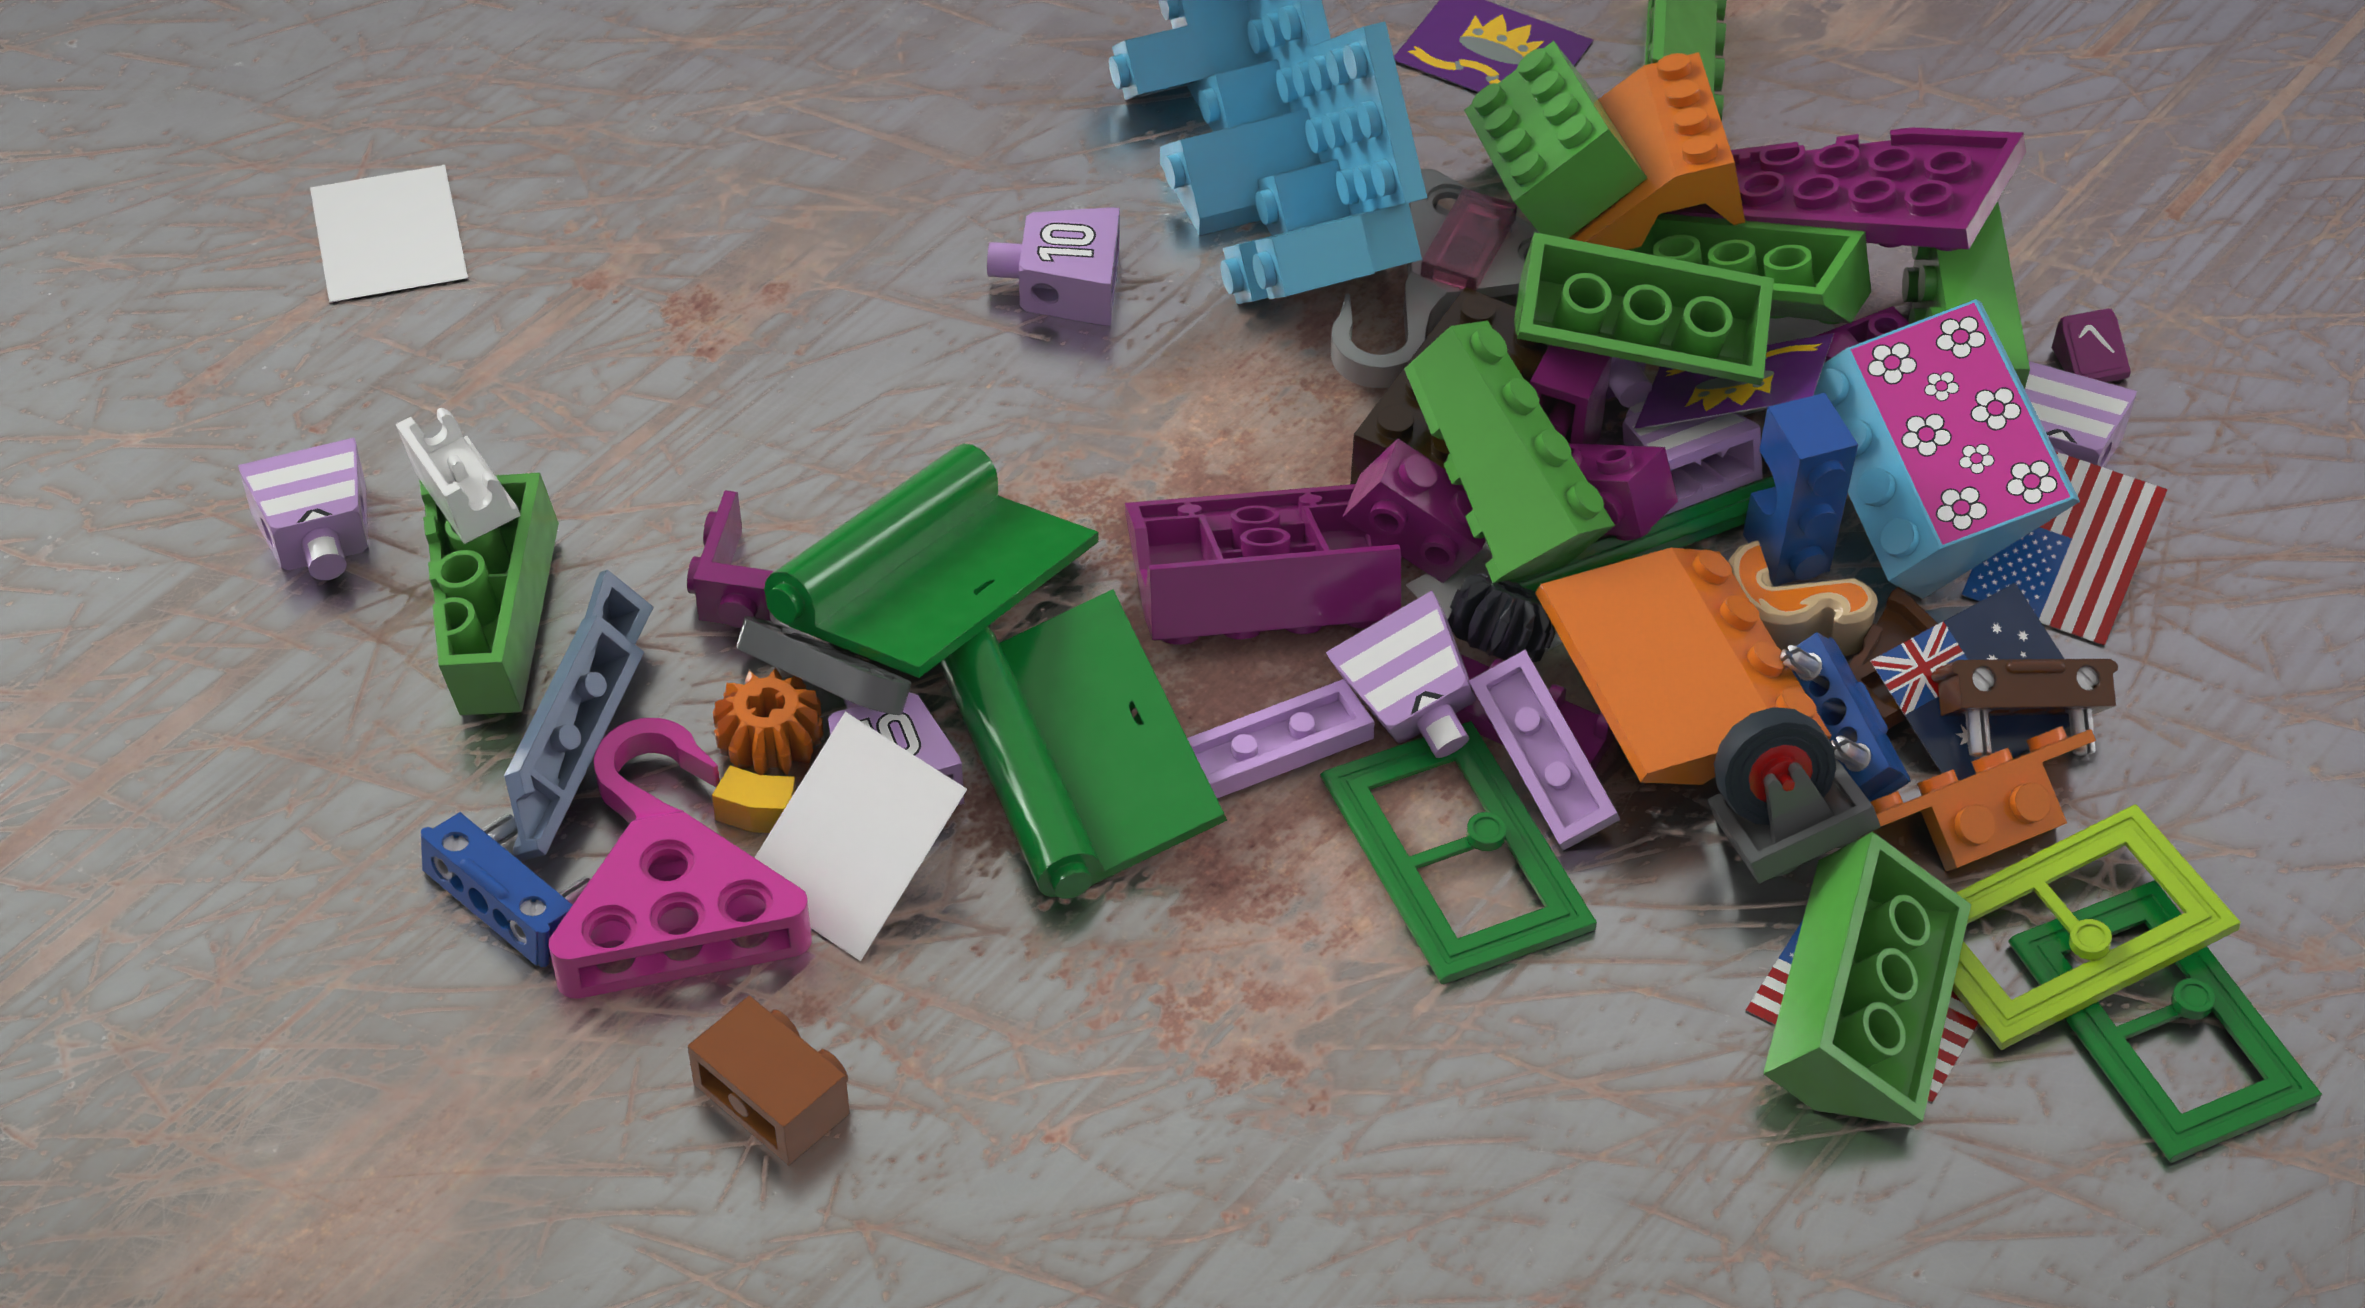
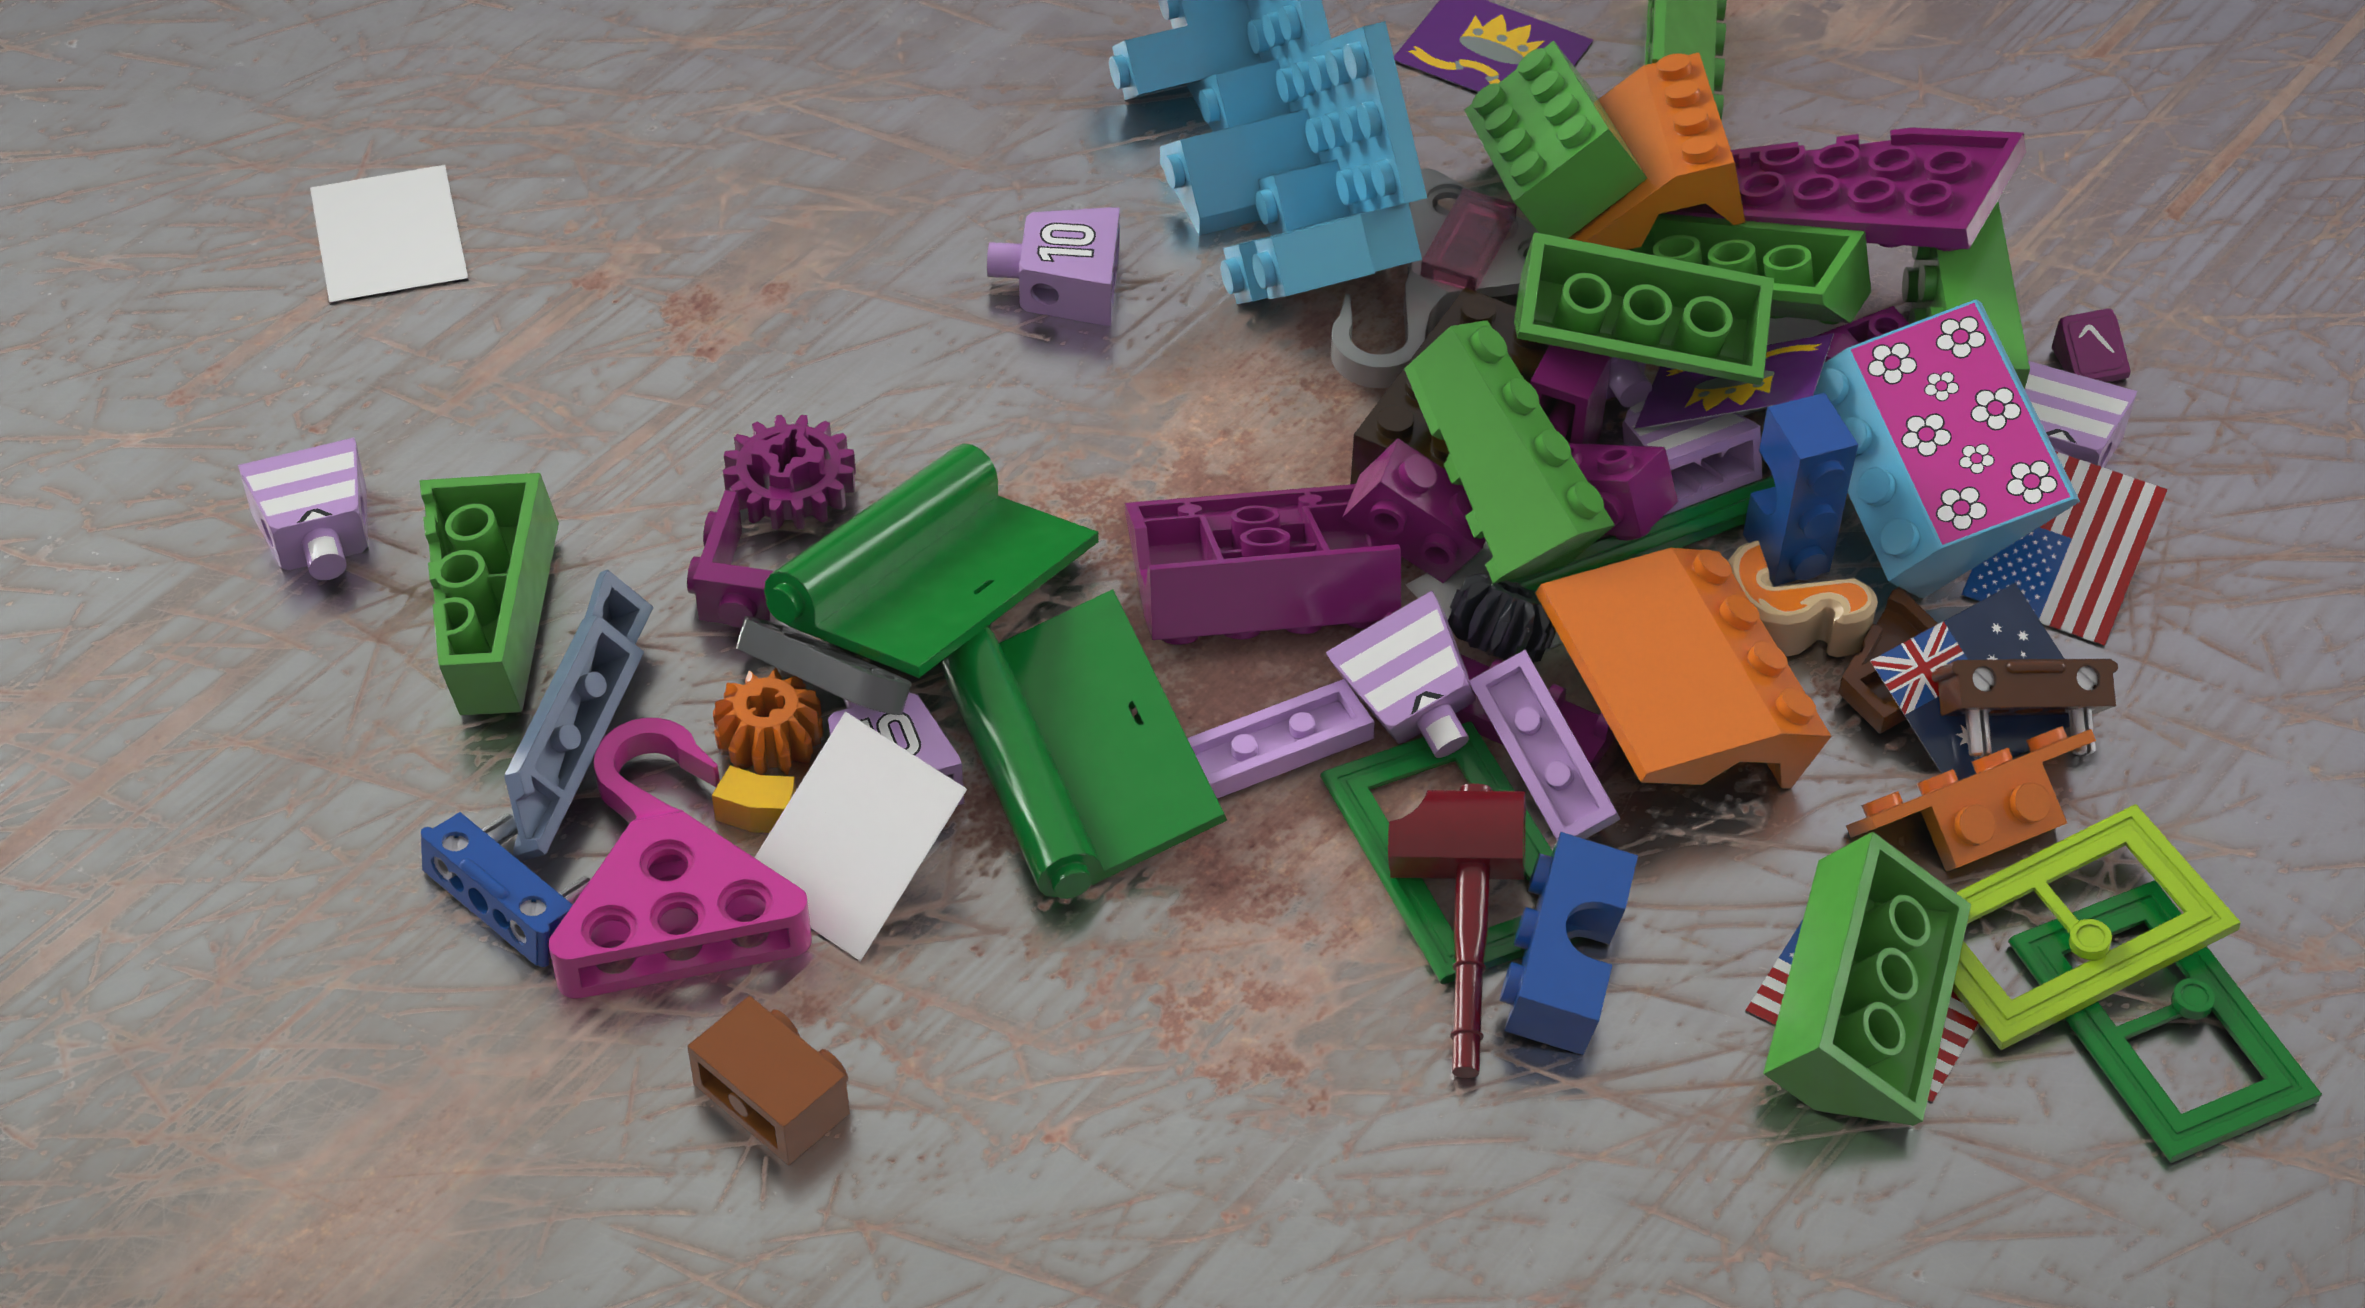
white hinge [395,408,521,544] -> none
plate [1707,707,1881,884] -> none
blue piece [1780,632,1911,802] -> none
none -> magenta gear [723,415,856,530]
none -> dark red piece [1388,784,1526,1078]
none -> blue arch [1499,832,1638,1055]

